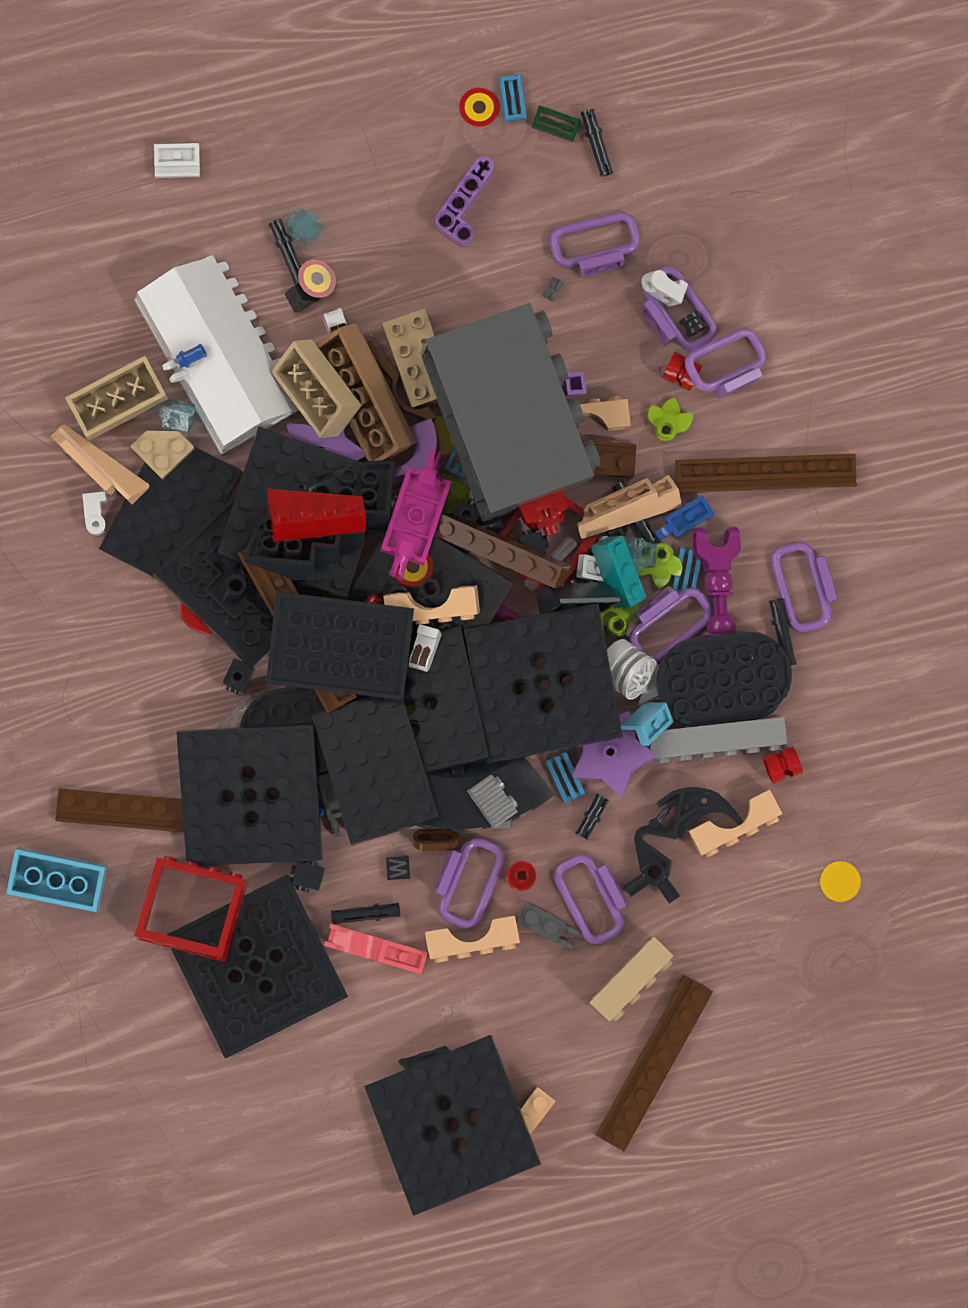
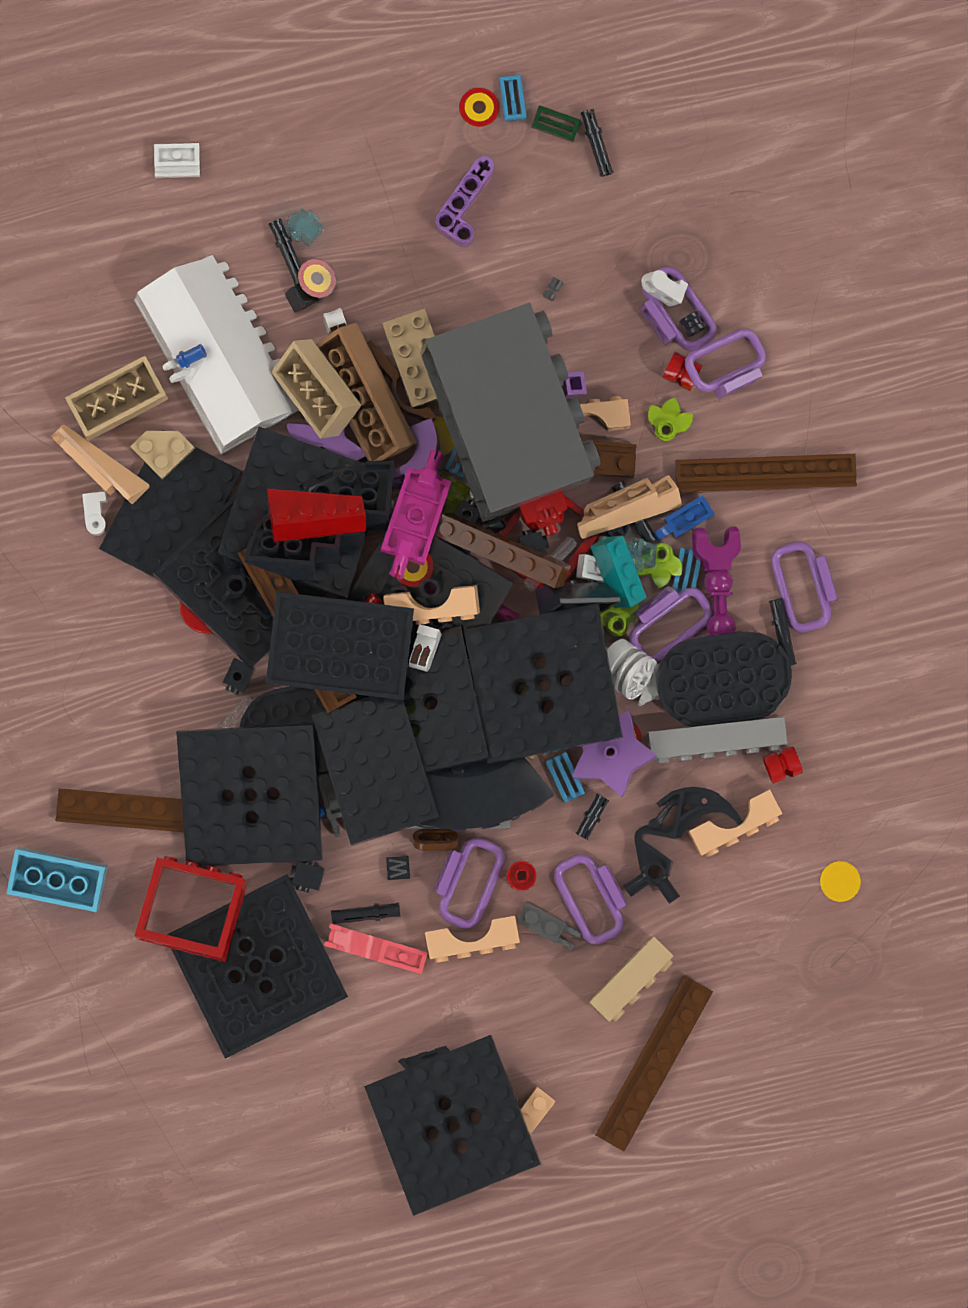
clear light blue brick [159,399,195,434] -> none
light grey brick [467,774,518,829] -> none
medium lavender bar [549,212,640,277] -> none
medium azure panel [621,702,673,746] -> none

